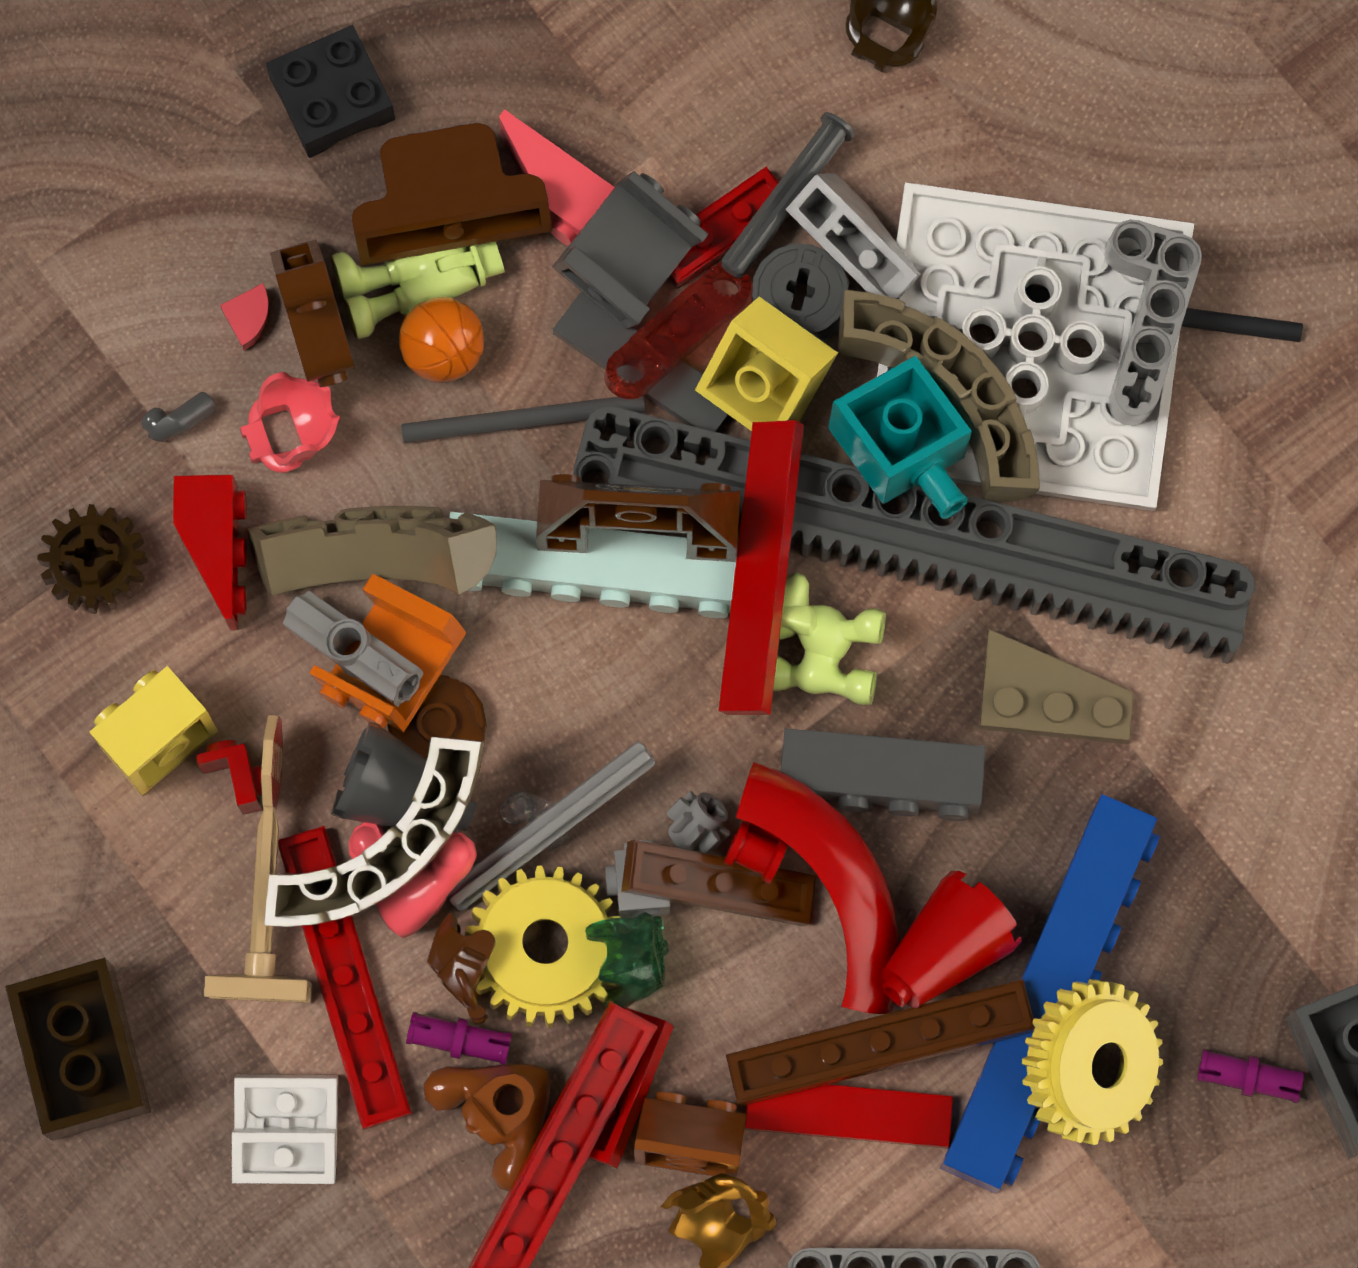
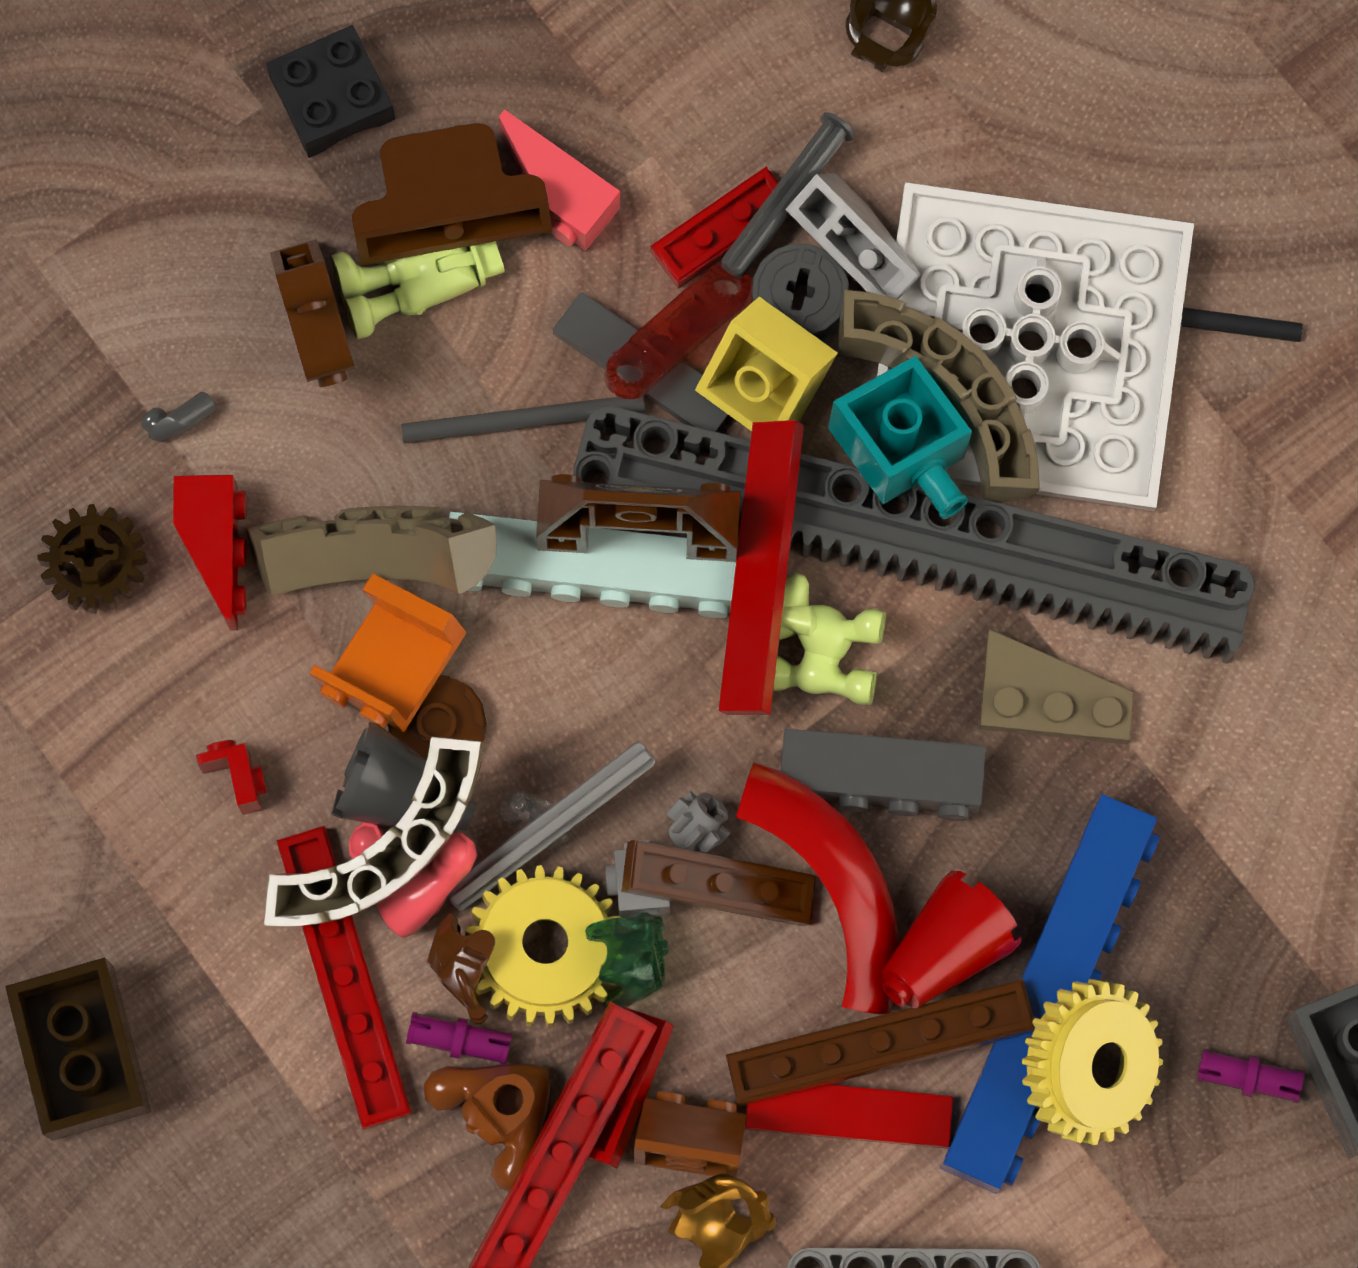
light yellow brick [89,666,218,796] -> none
tan piece [204,715,312,1003] -> none
coral tile [220,283,270,351] -> none
white slope [232,1074,338,1184] -> none
coral helmet [240,372,340,473] -> none
light grey piece [283,590,424,707] -> none
orange piece [399,297,485,383] -> none
dark grey panel [552,171,708,329] -> none
red connector [723,820,788,884] -> none
light grey beam [1104,219,1202,426] -> none

